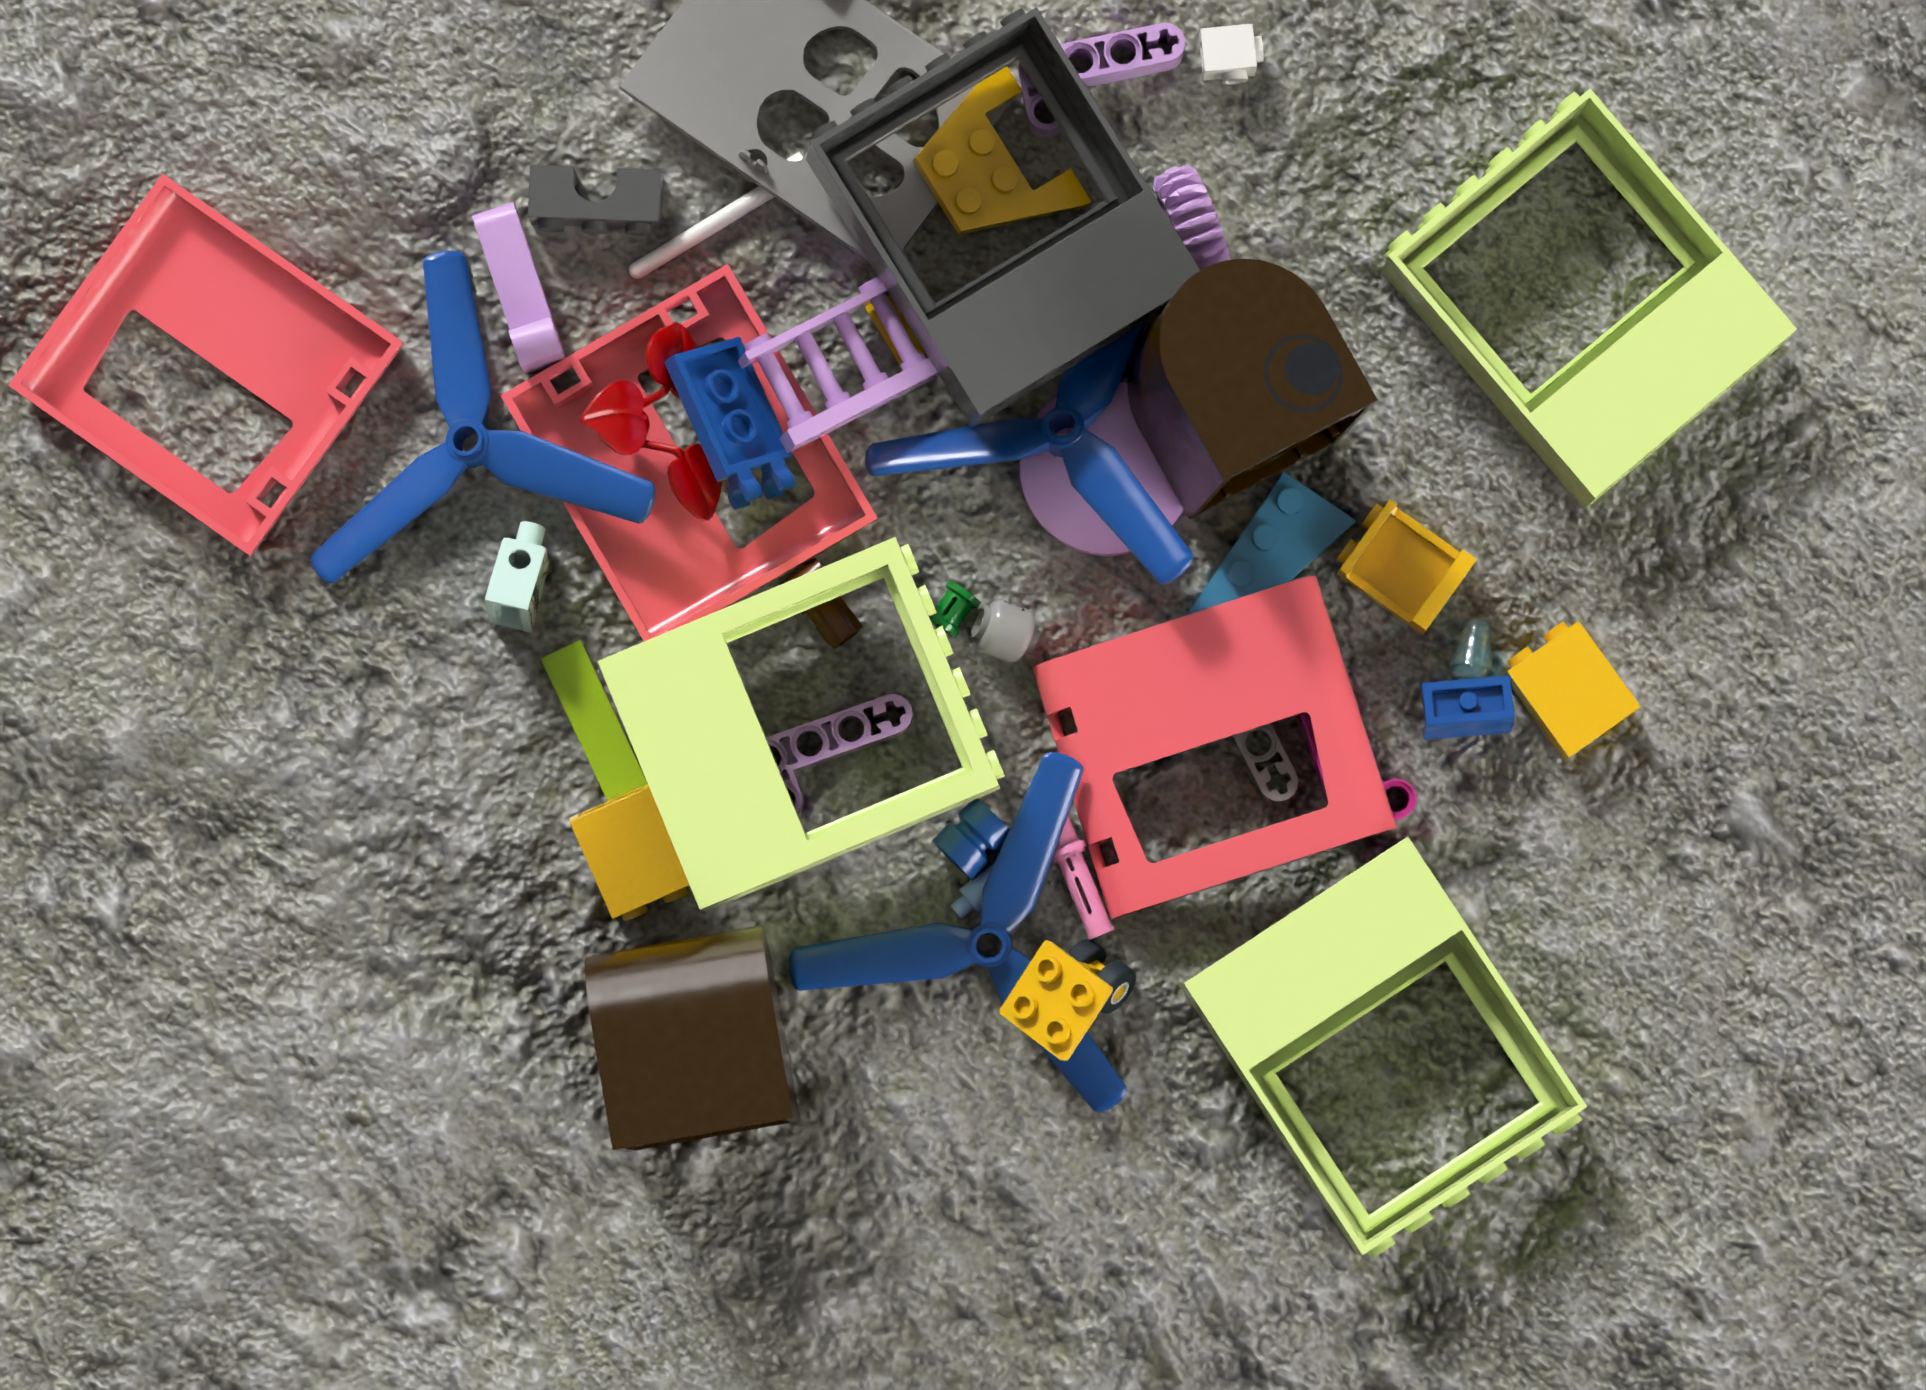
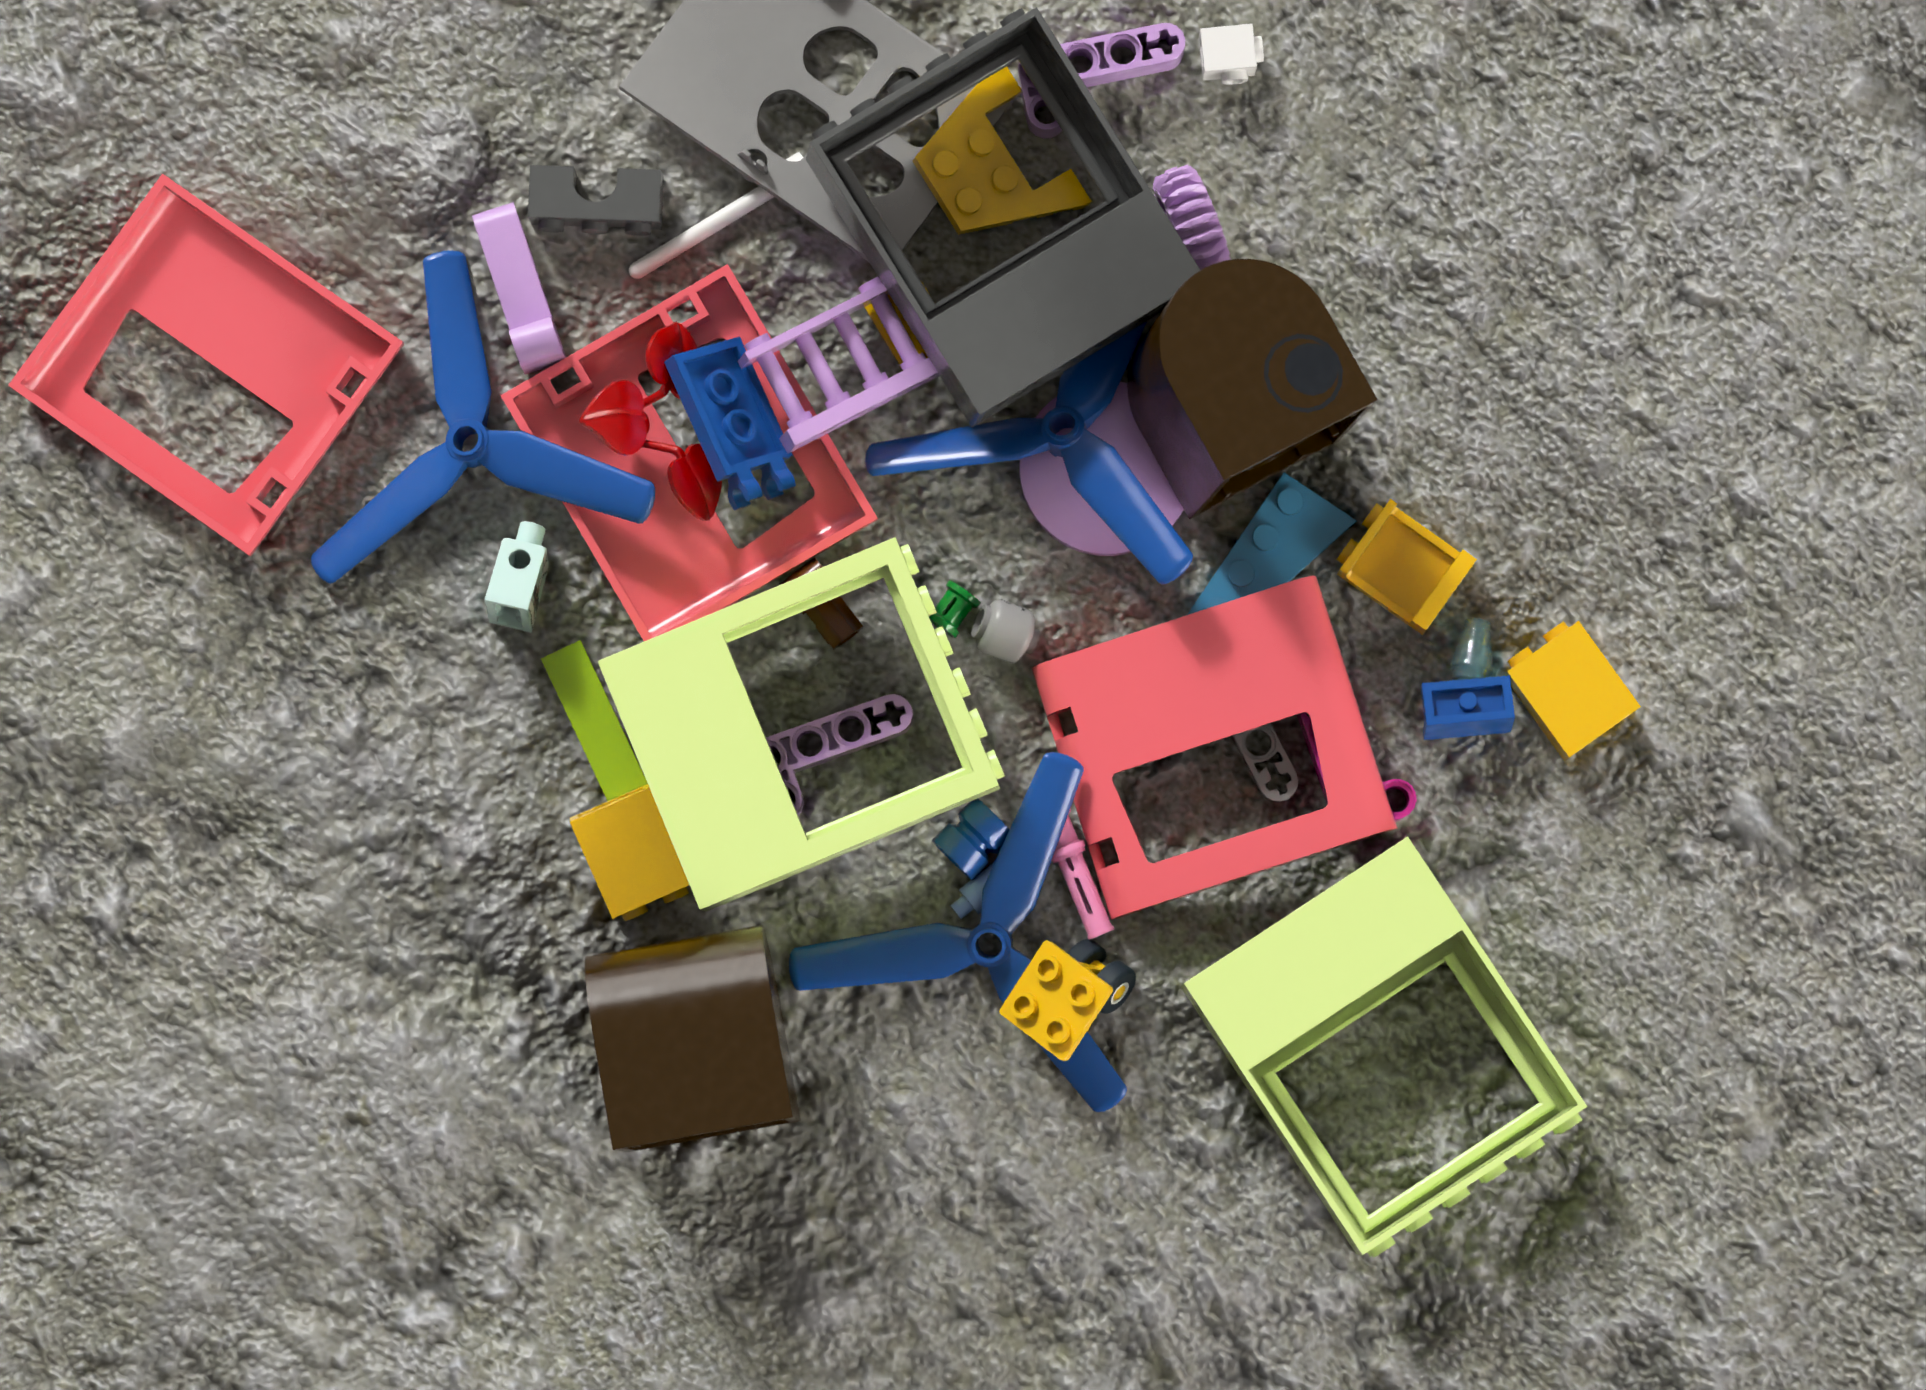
yellowish green panel [1381,89,1797,510] -> none

